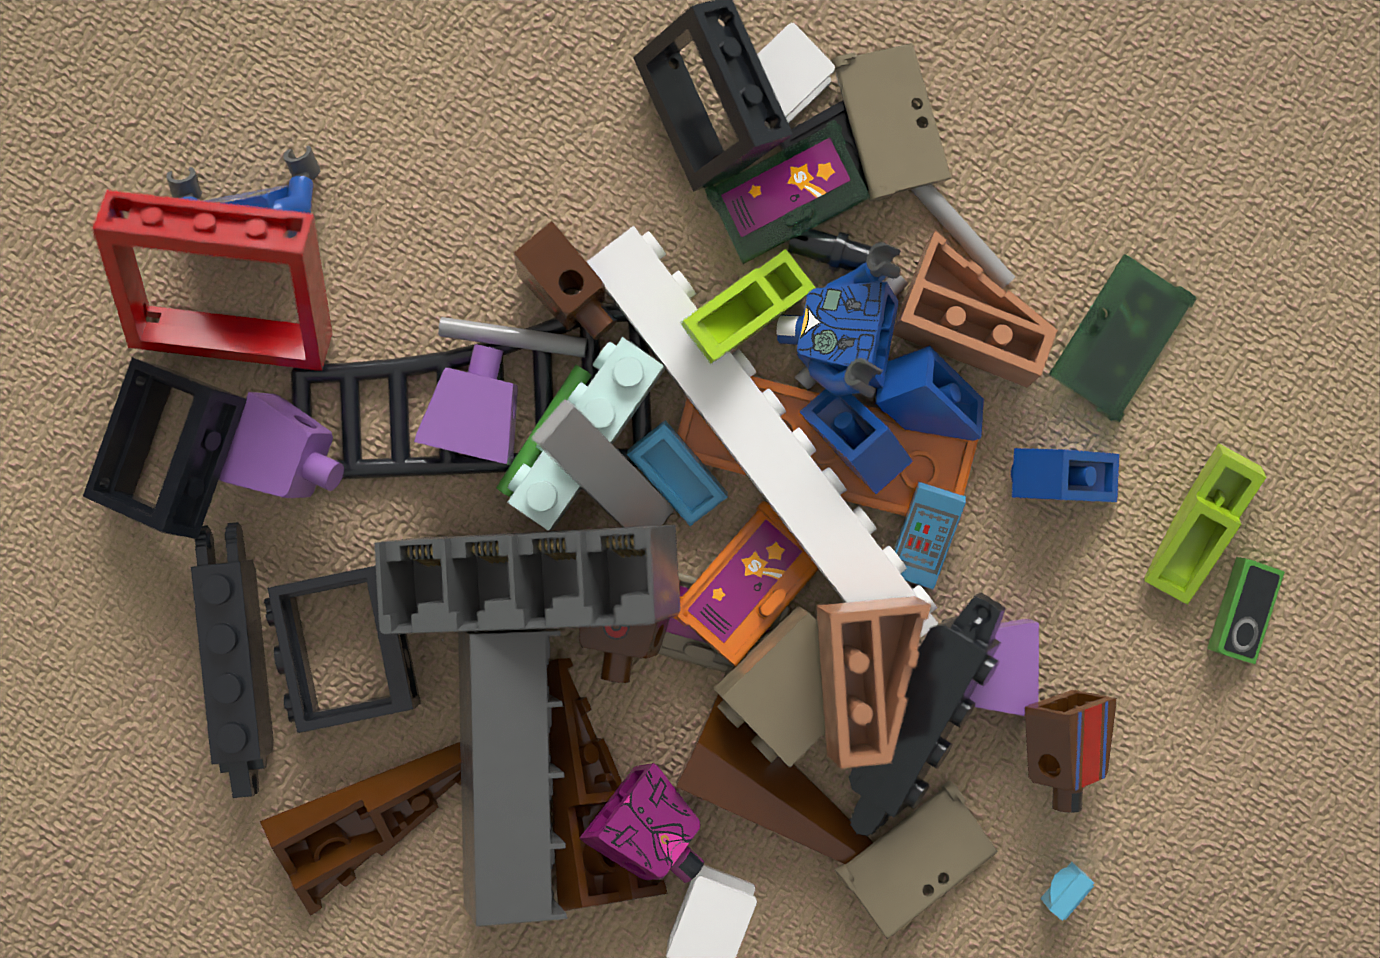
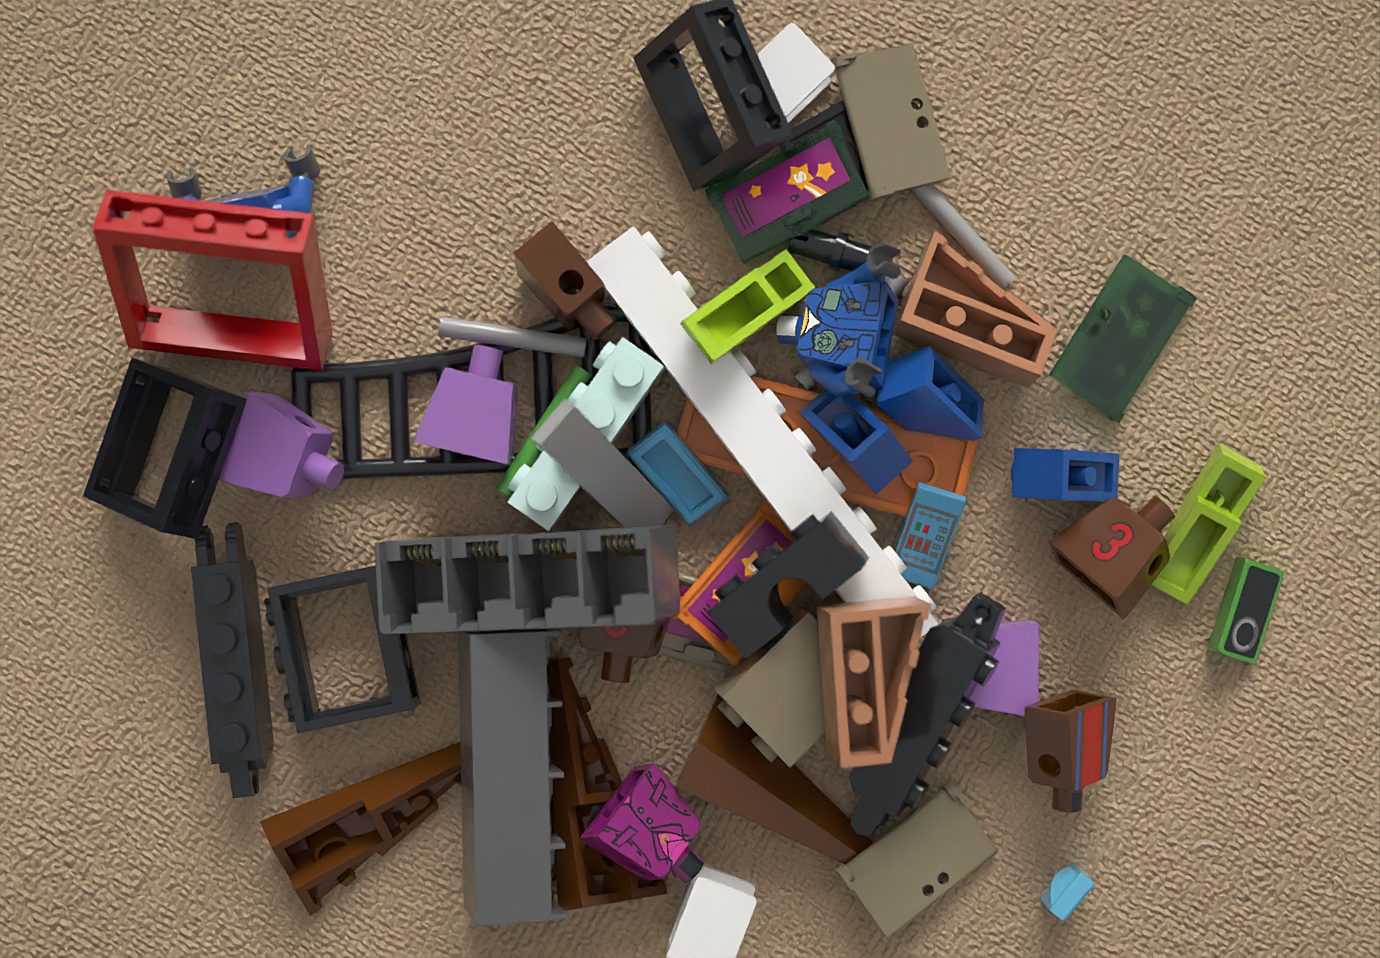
none -> black arch [707,511,869,659]
none -> reddish brown torso [1049,496,1175,620]

